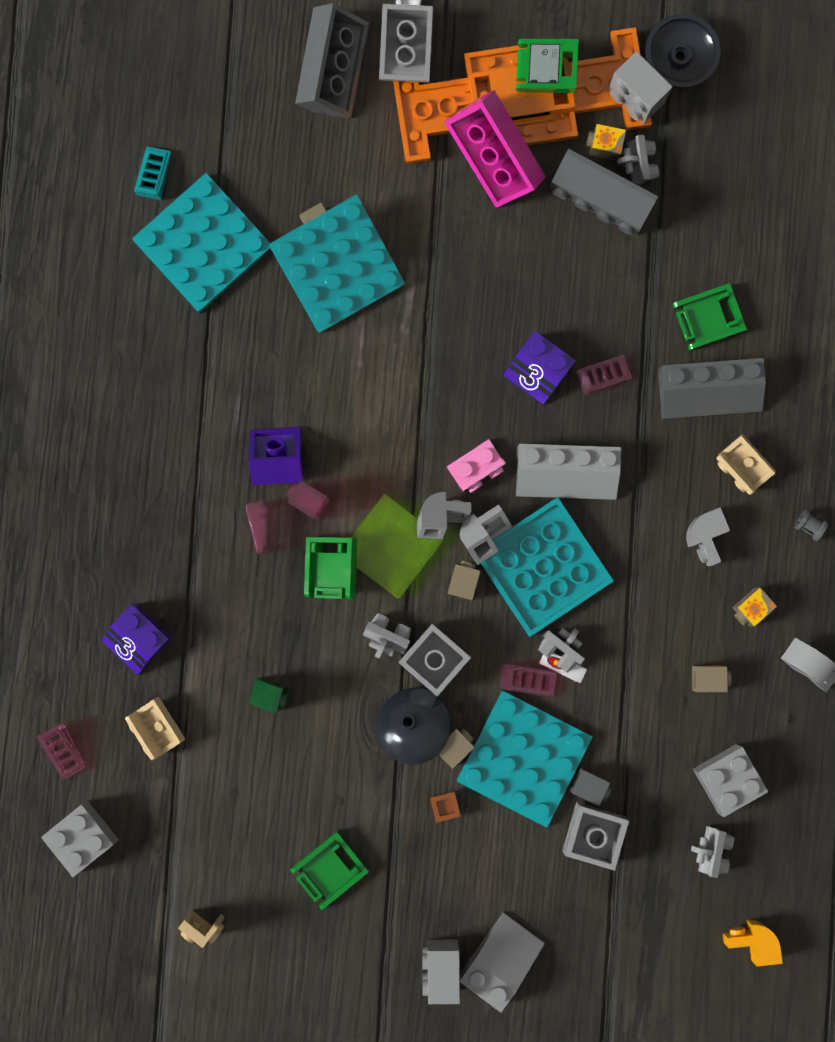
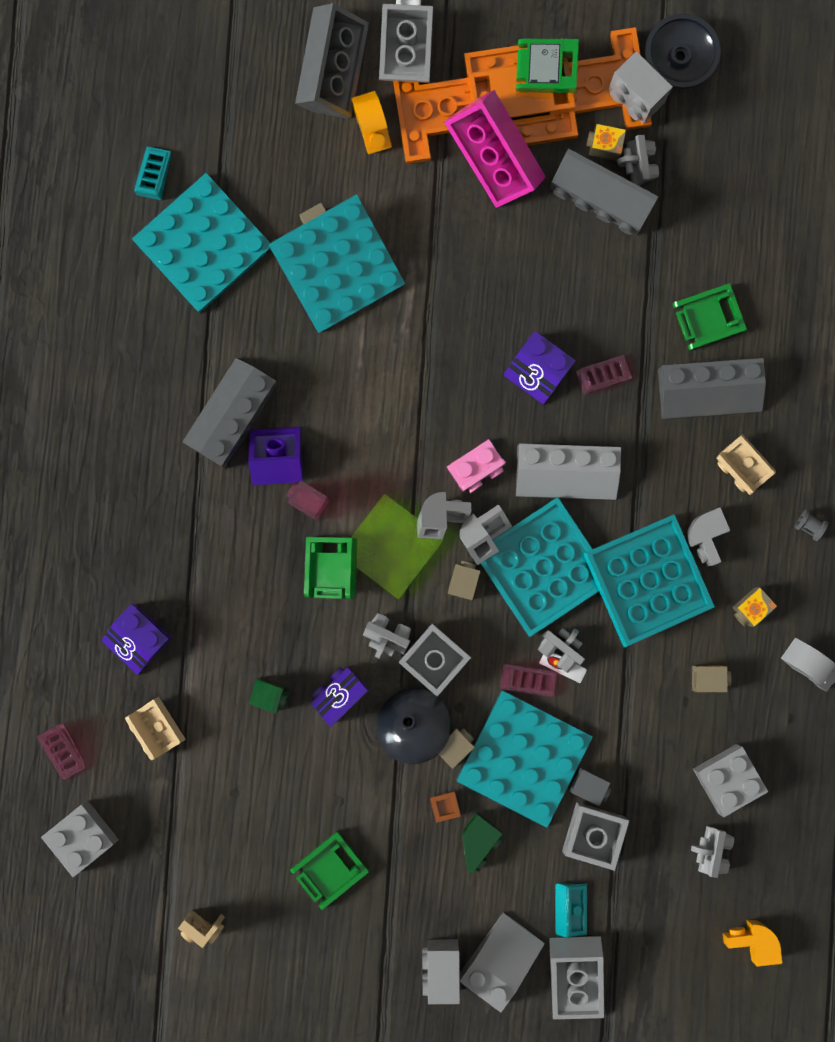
clear pink slope [245,500,267,554] -> none
none -> dark grey slope [183,358,278,469]
none -> dark purple slope [311,666,369,727]
none -> light orange brick [351,91,392,154]
none -> dark green slope [462,812,503,875]
none -> light grey slope [550,936,604,1019]
none -> teal slope [555,883,587,938]
none -> teal plate [583,514,715,647]

